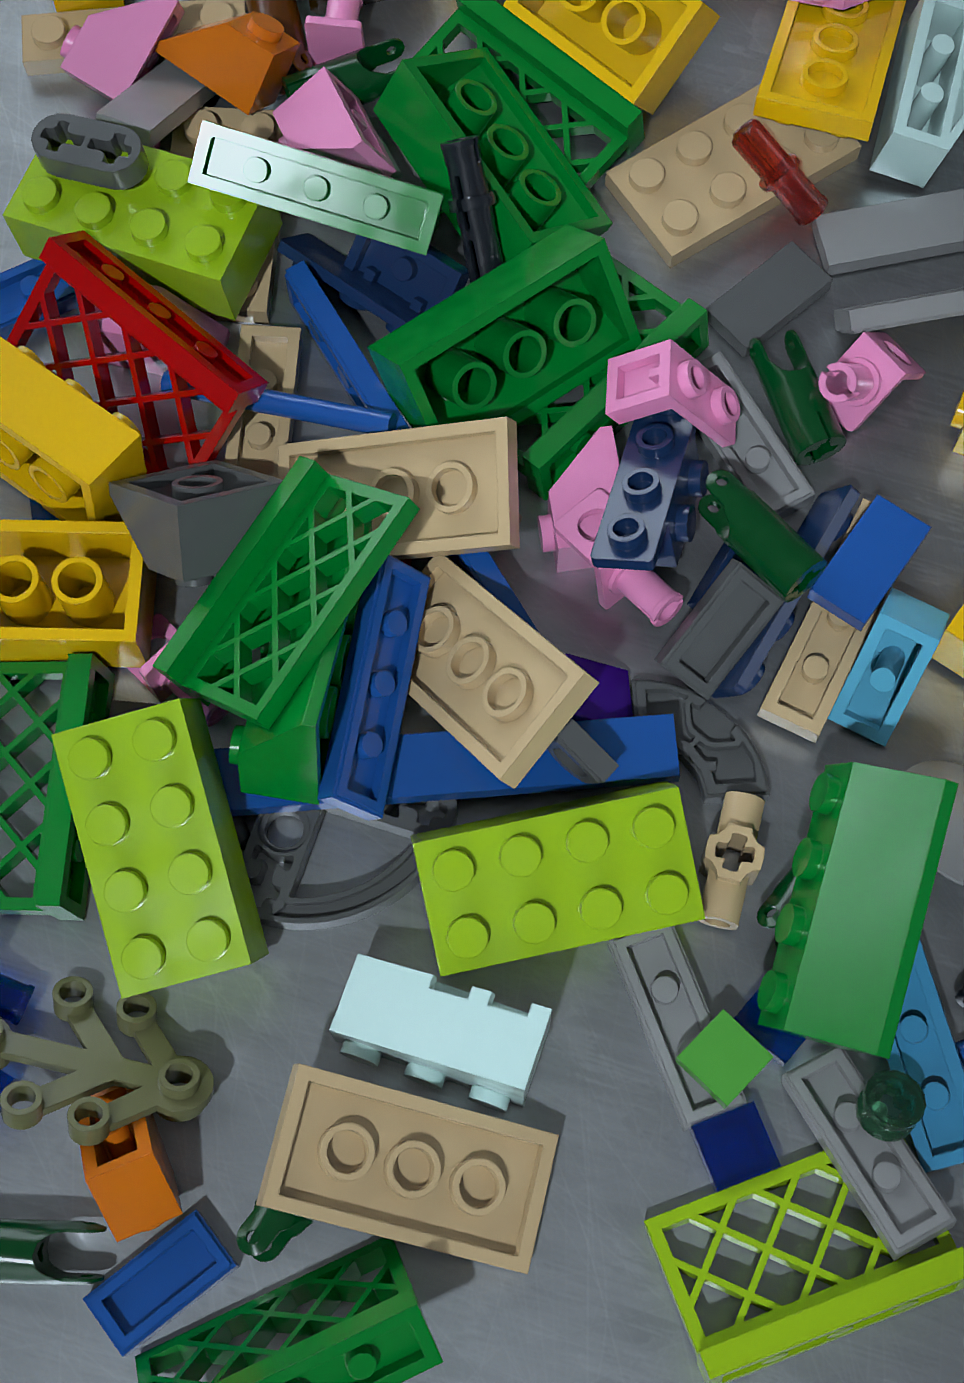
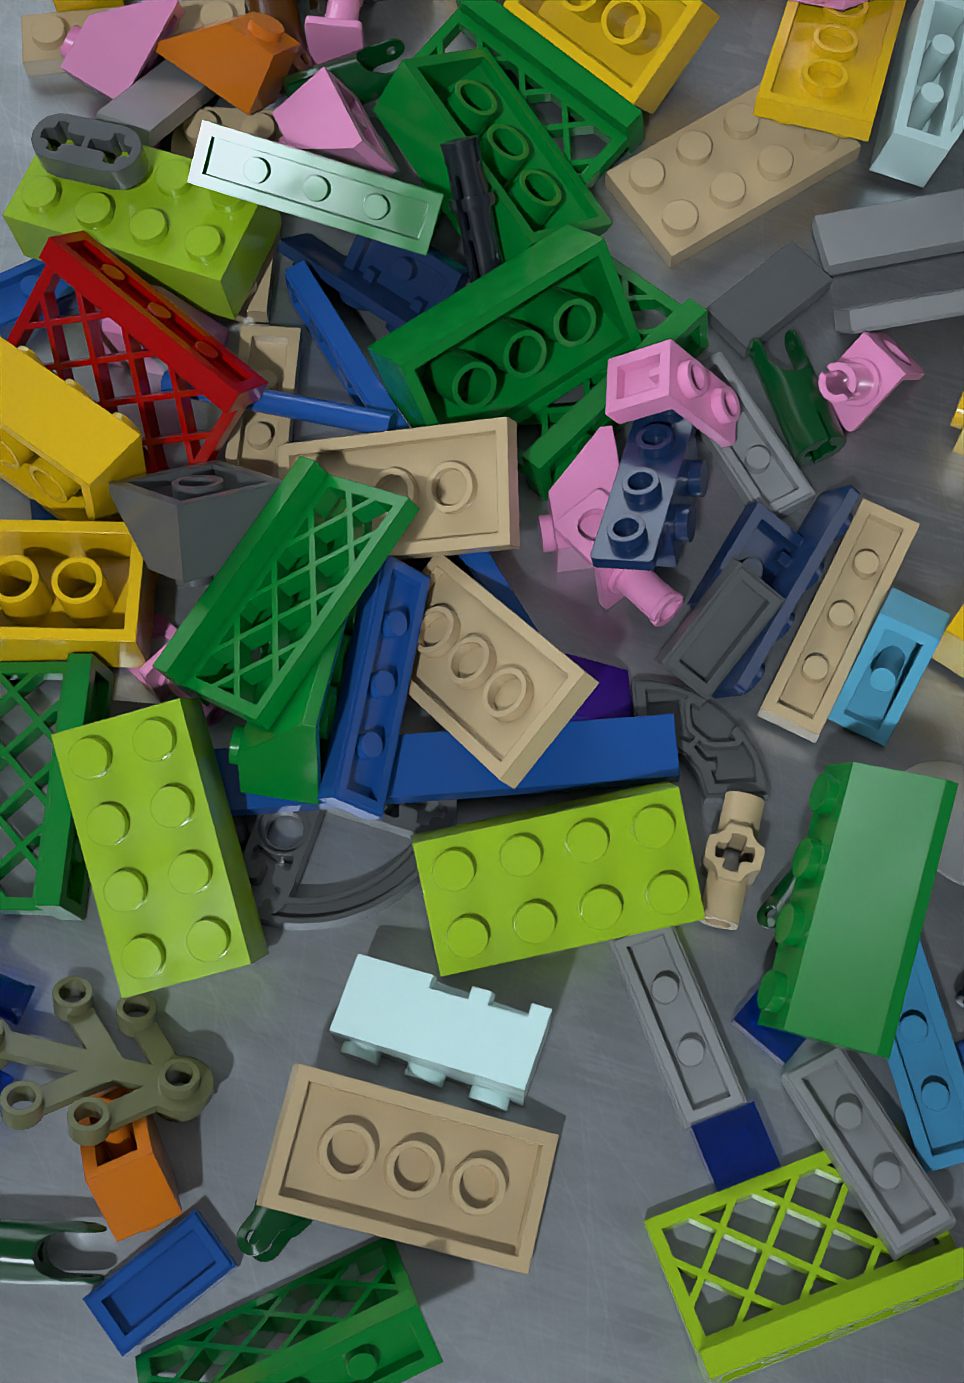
dark grey tile [547,719,619,784] -> none
bright green tile [675,1009,773,1109] -> none
dark green piece [698,470,827,603] -> none
clear red axle [732,119,828,226] -> none
blue tile [807,494,932,632] -> none
clear green bush [855,1070,926,1142] -> none

